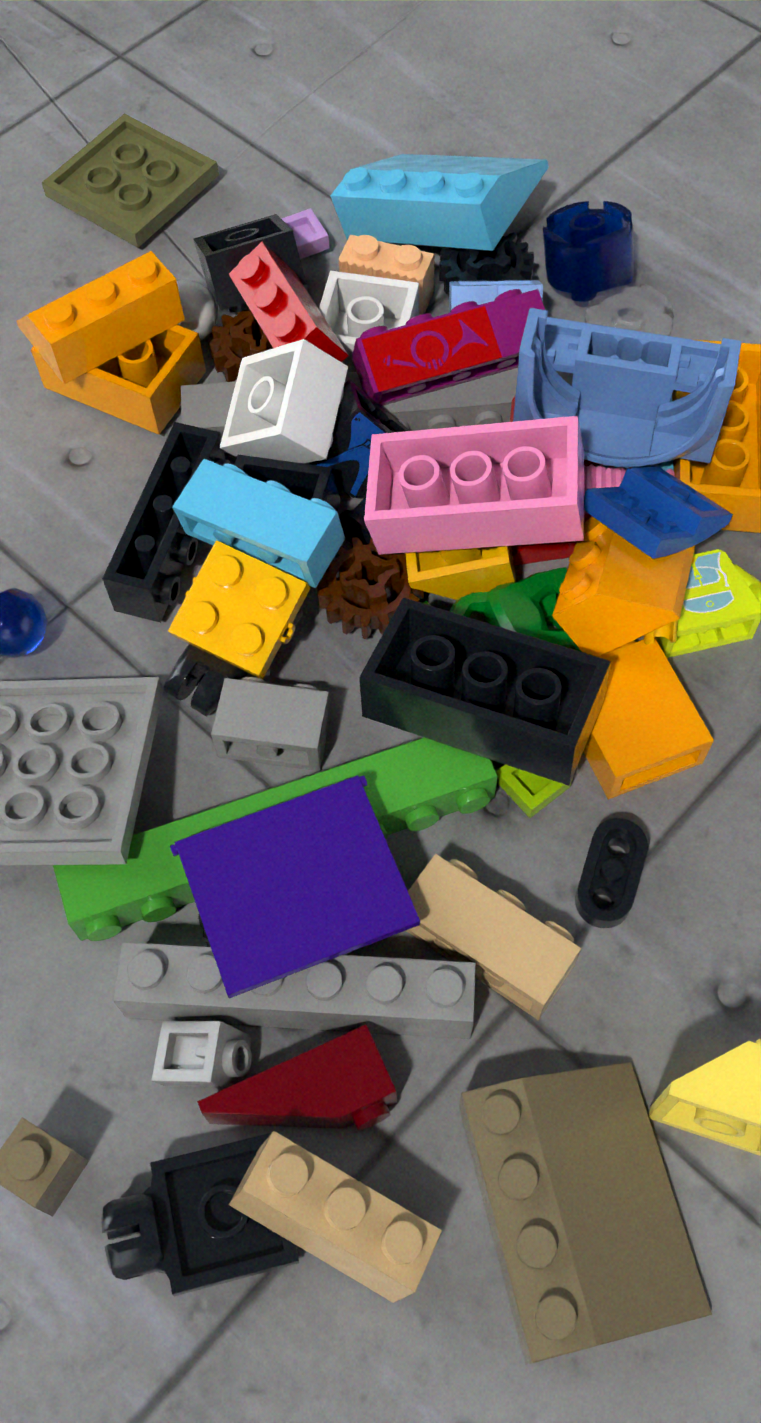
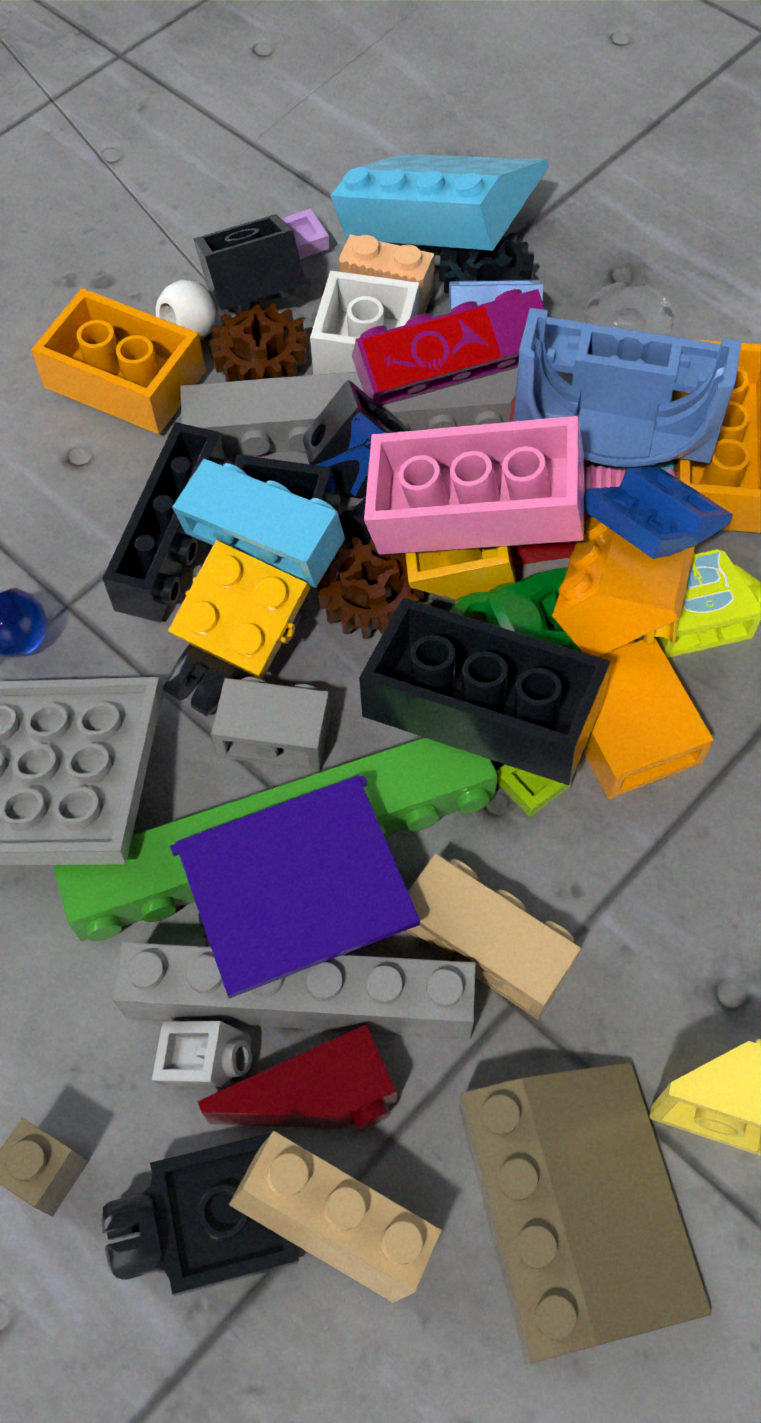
light orange slope [16,251,185,384] -> none
olive plate [42,113,219,248] -> none
white brick [220,339,348,464] -> none
brick [229,242,349,362] -> none
clear blue brick [543,201,634,302] -> none
black plate [575,818,648,928] -> none

